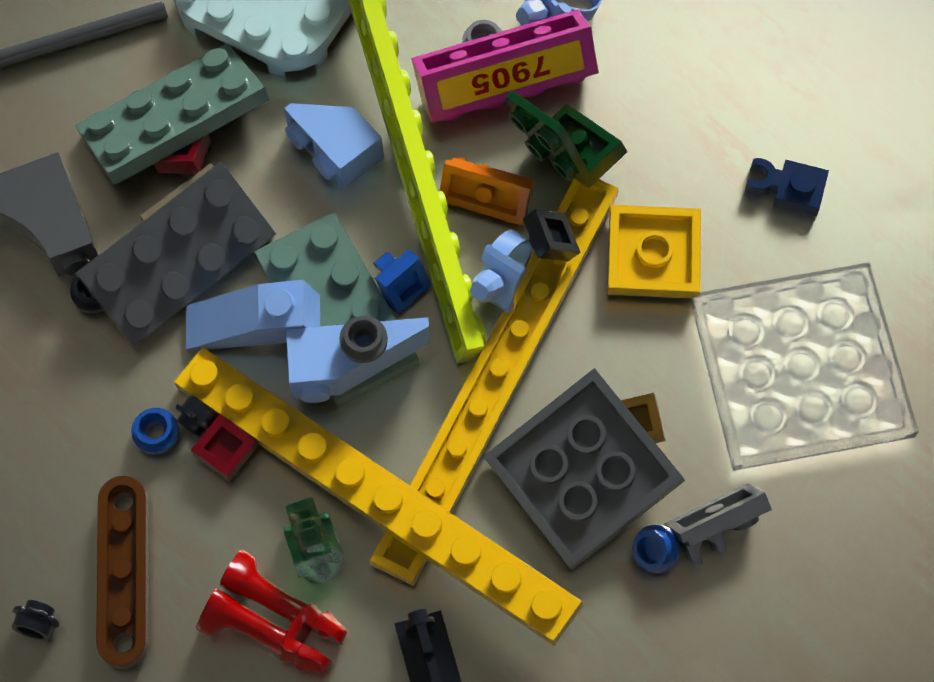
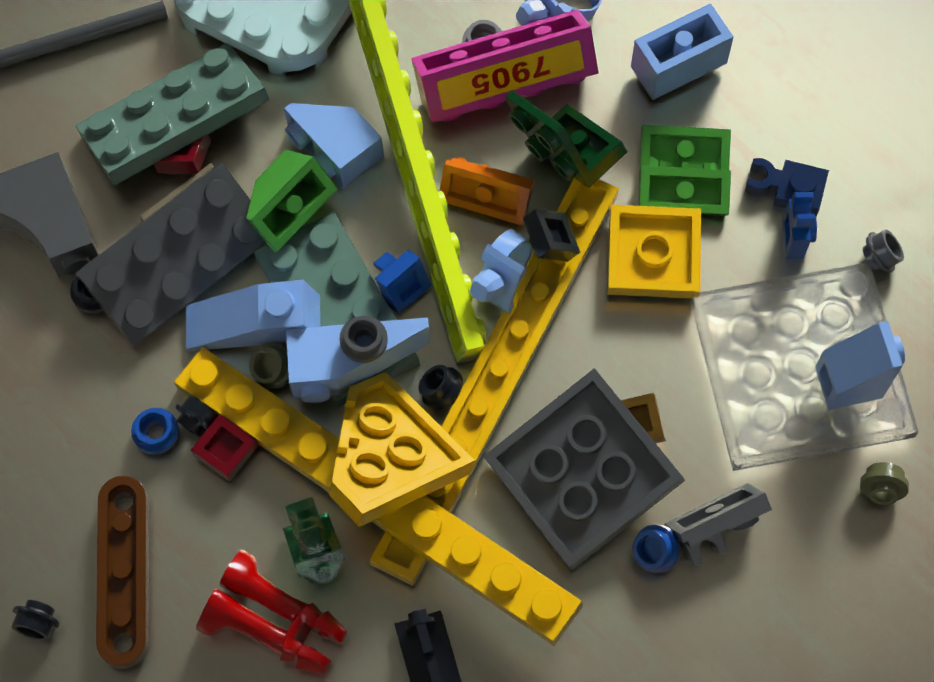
none -> bright green slope [246,150,337,252]
none -> olive plate [249,342,289,389]
none -> yellow plate [329,372,475,527]
none -> black plate [418,365,463,410]
none -> light blue brick [631,3,734,100]
none -> bright green slope [639,125,731,216]
none -> blue plate [782,192,817,259]
none -> light blue slope [815,321,905,410]
none -> olive plate [860,462,909,505]
none -> dark grey plate [863,229,904,273]

